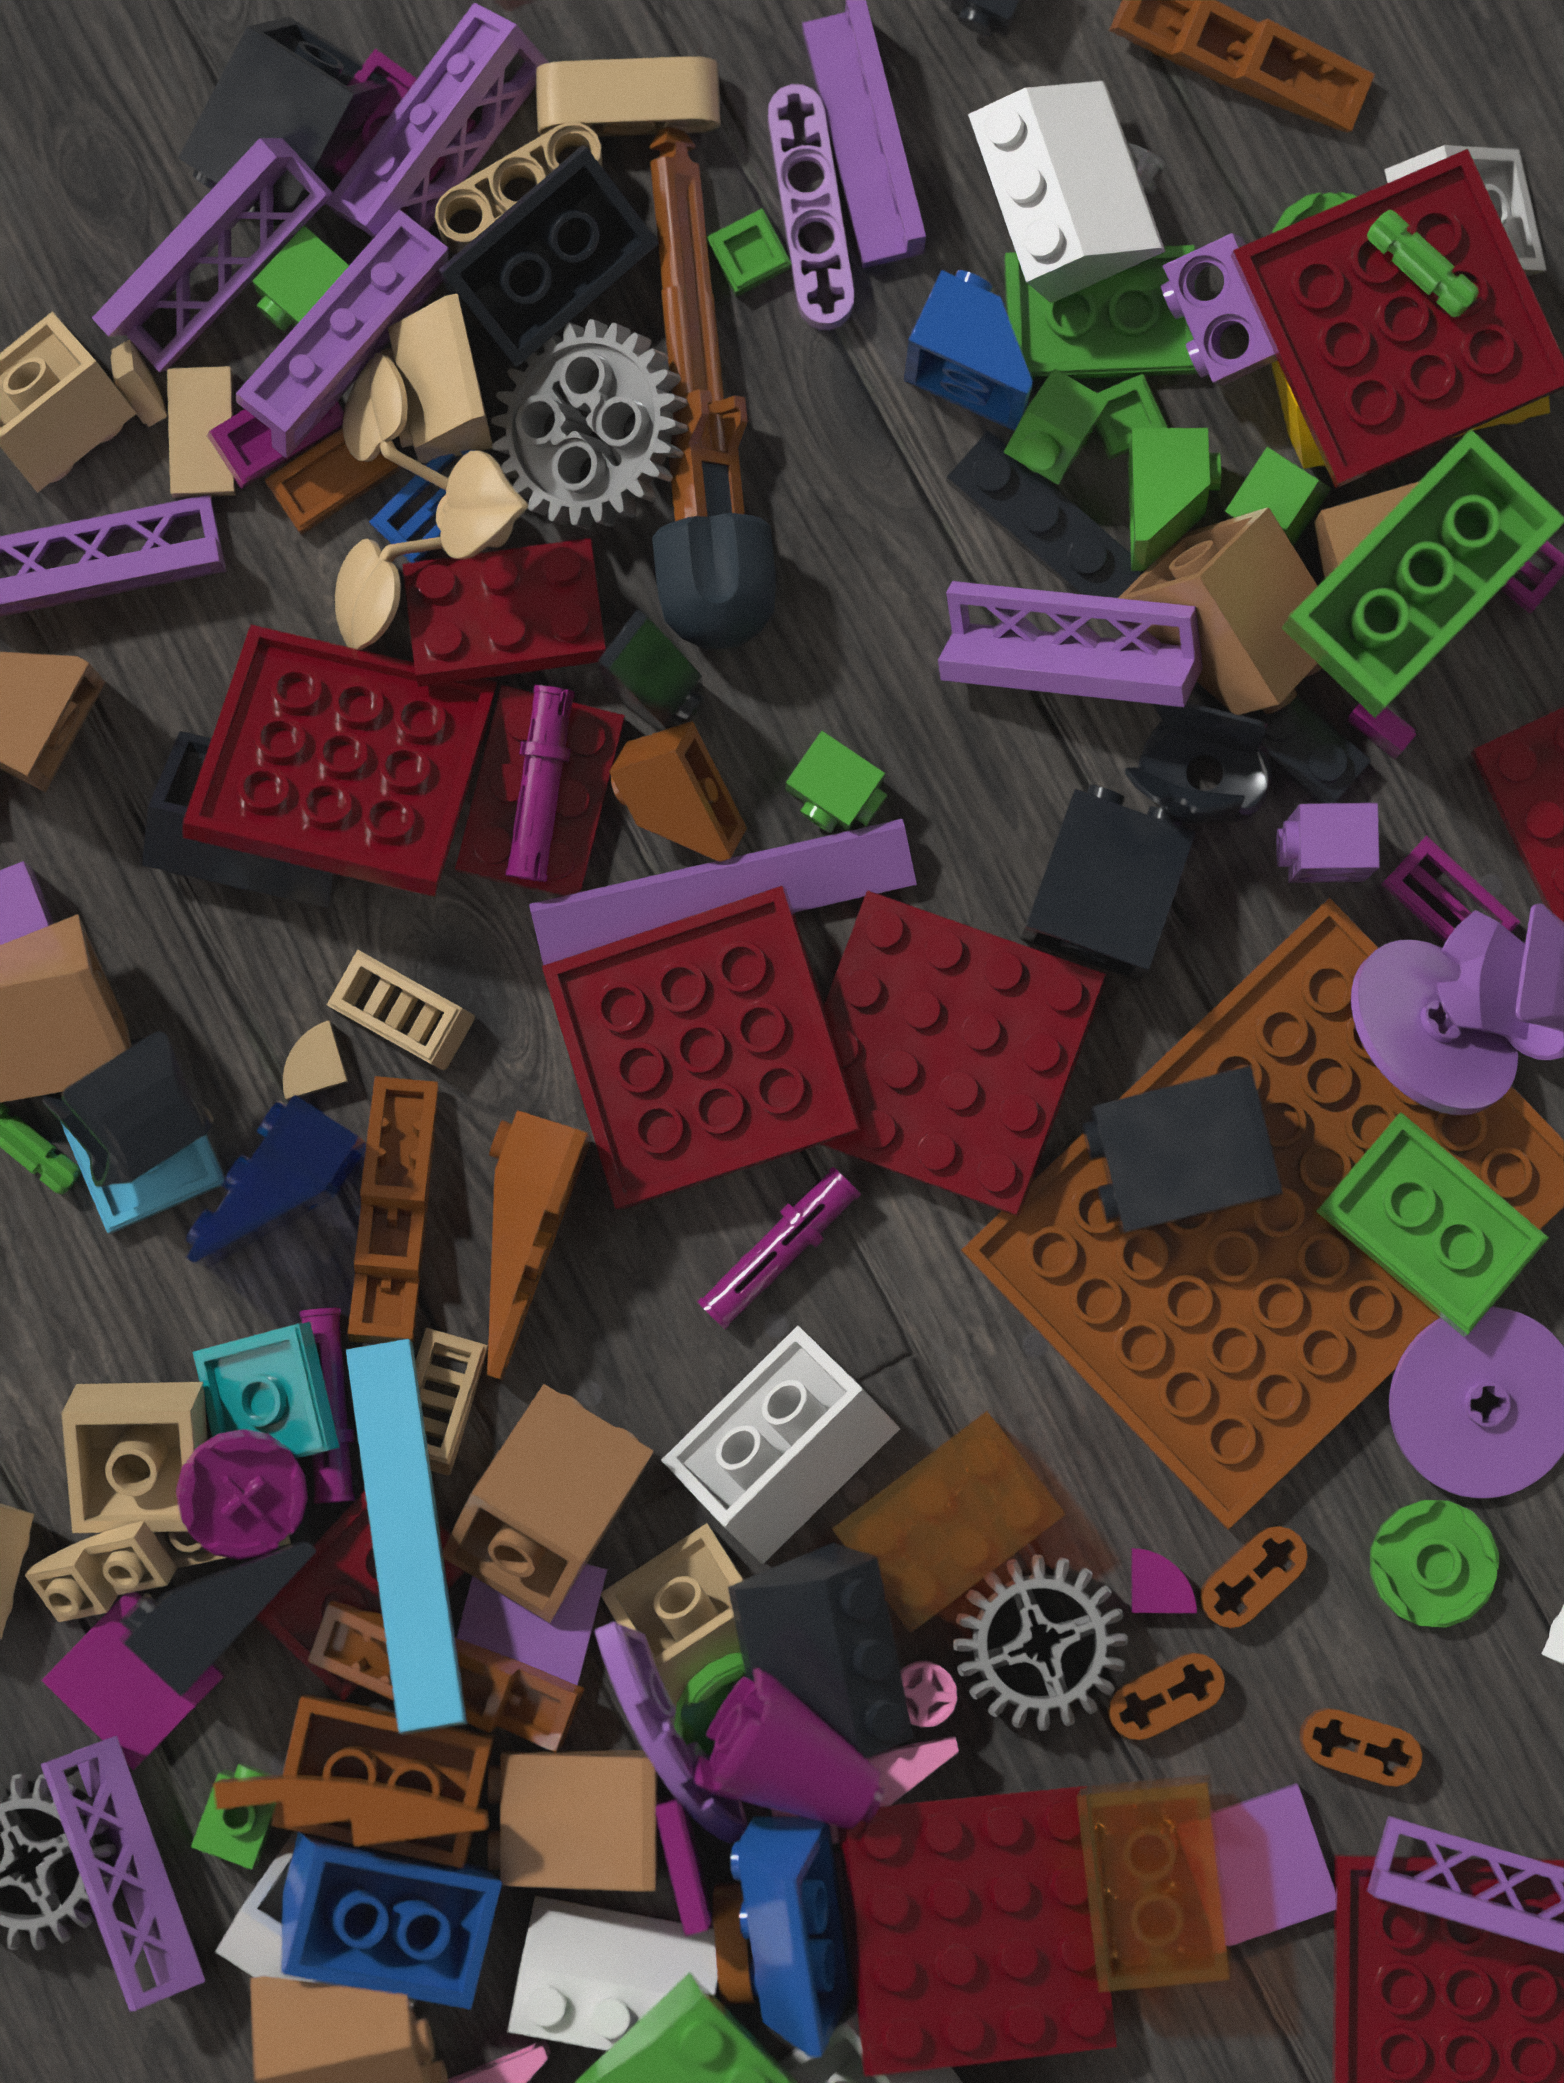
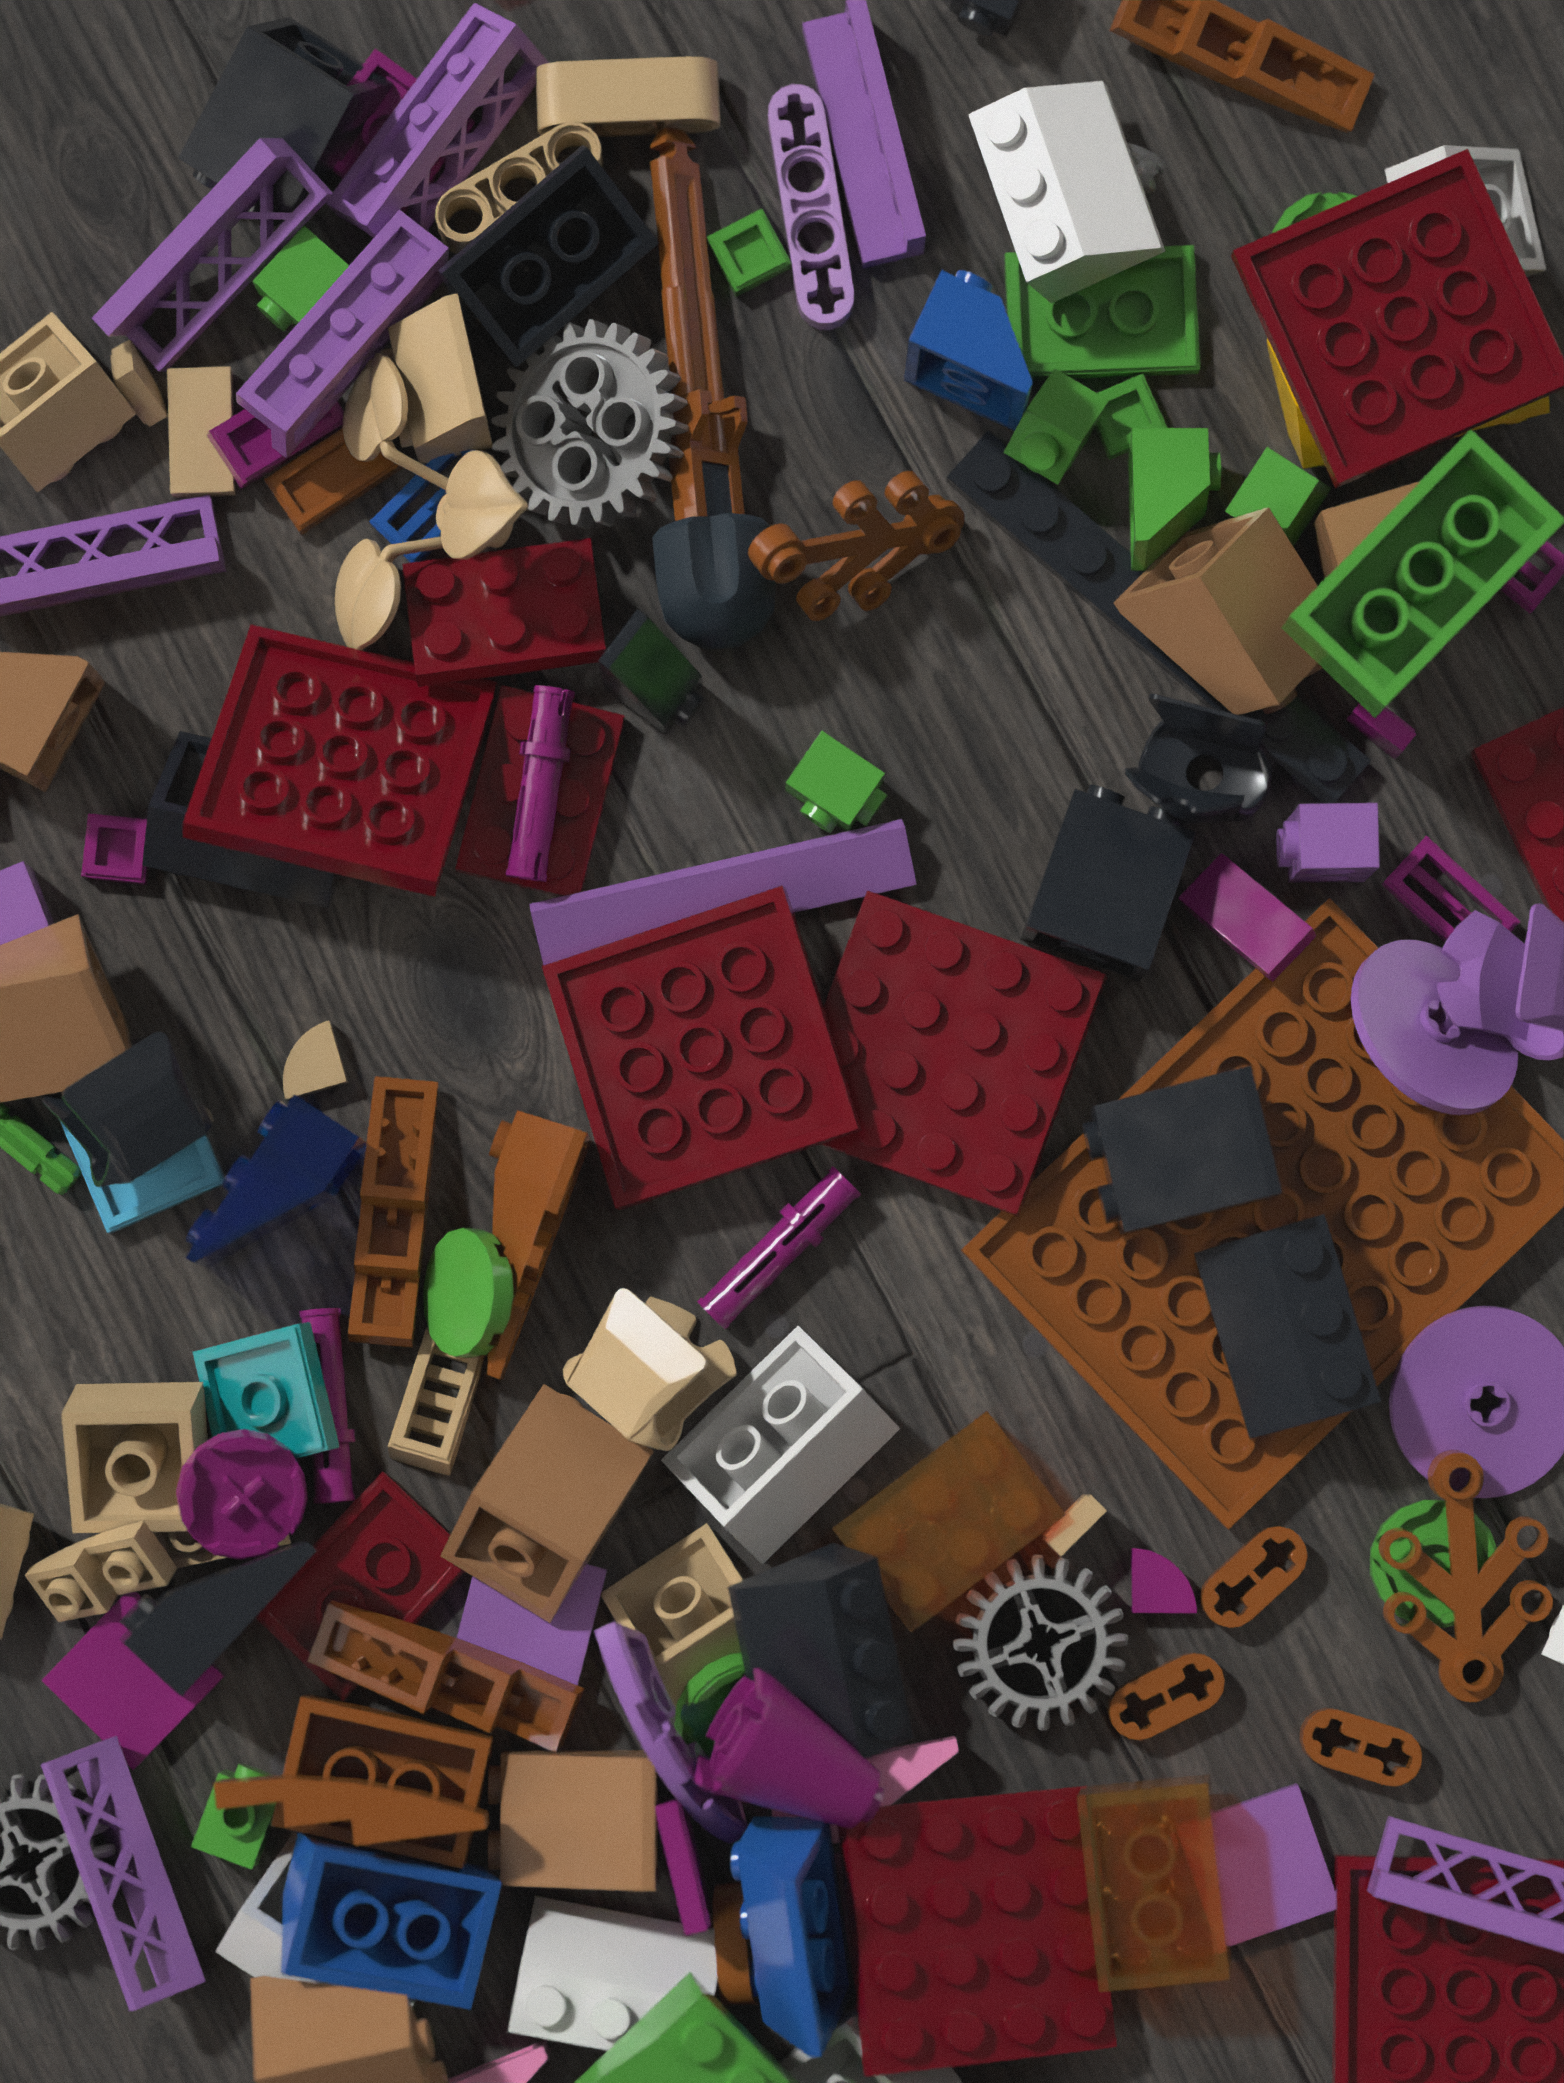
tan slope [327,950,475,1070] -> none
medium azure tile [346,1339,467,1735] -> none
dark orange slope [609,721,747,862] -> none
bright pink wheel [900,1660,957,1727] -> none
medium lavender fence [938,581,1203,707] -> none
medium lavender brick [1161,233,1278,385] -> none
bright green tile [1316,1112,1549,1337] -> none
bright green axle [1367,210,1479,317] -> none
none -> magenta tile [81,814,149,885]
none -> bright green tile [423,1228,514,1358]
none -> tan piece [563,1289,737,1451]
none -> dark orange plant [748,471,965,621]
none -> tan tile [1042,1494,1107,1556]
none -> magenta tile [1178,853,1316,982]
none -> black slope [1193,1214,1381,1439]
none -> dark orange plant [1379,1450,1553,1702]

